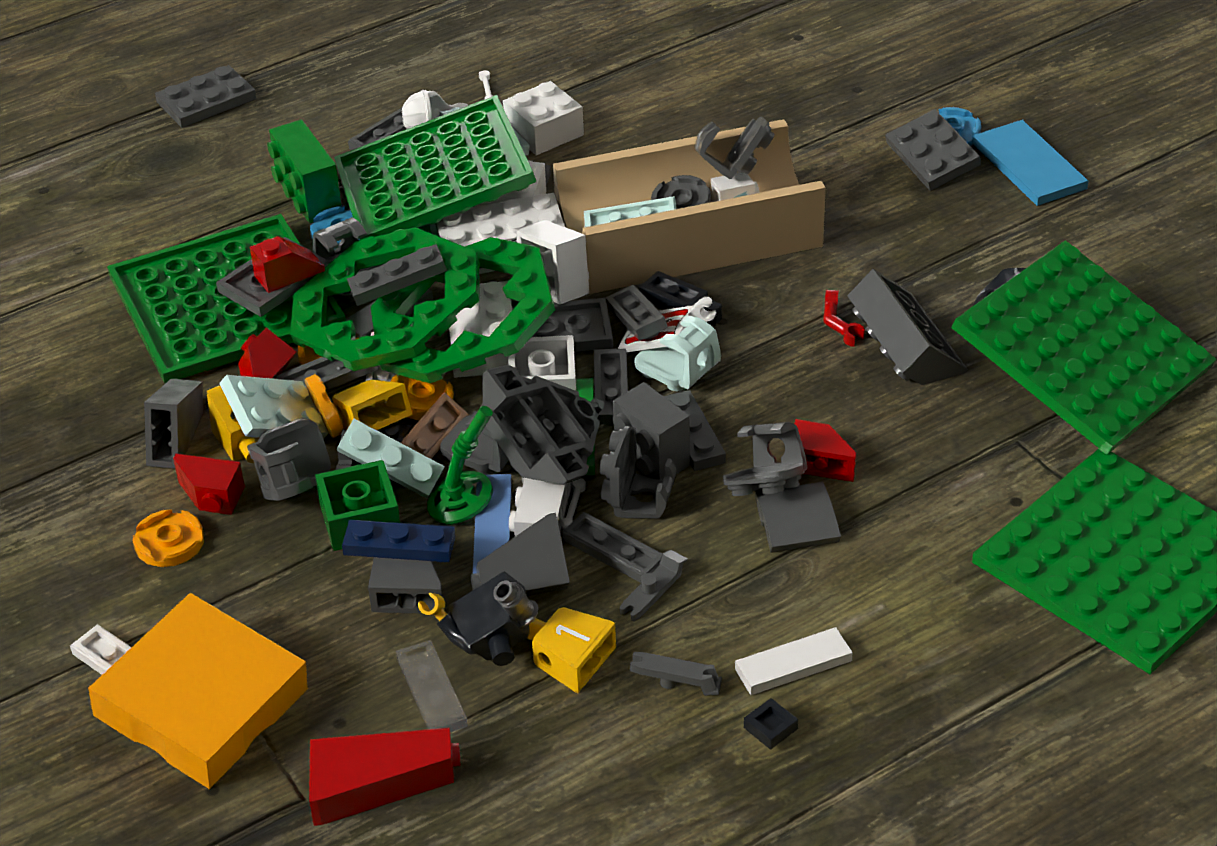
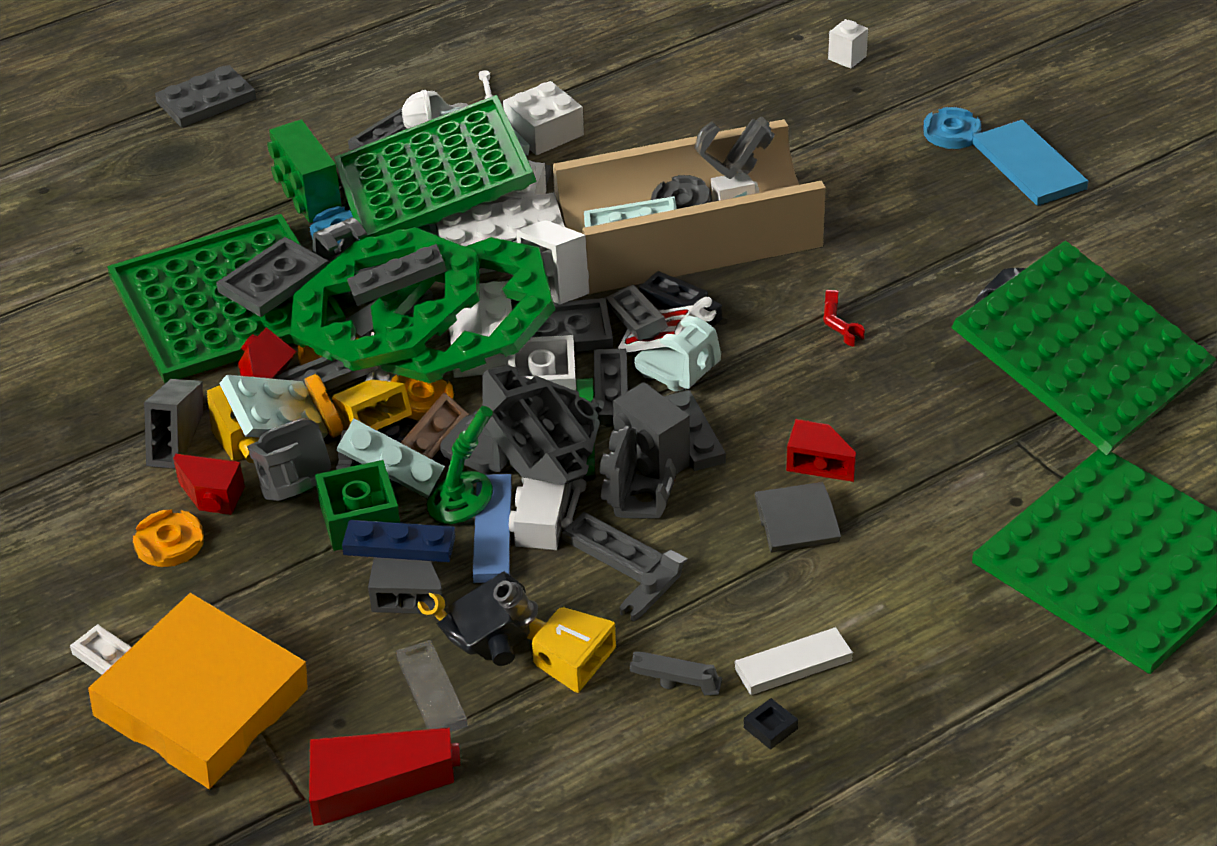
red slope [250,236,325,293] -> none
dark grey slope [471,513,570,596] -> none
dark grey piece [723,422,808,496] -> none
dark grey slope [847,269,968,385] -> none
dark grey plate [885,109,981,191] -> none
none -> white brick [828,19,868,69]

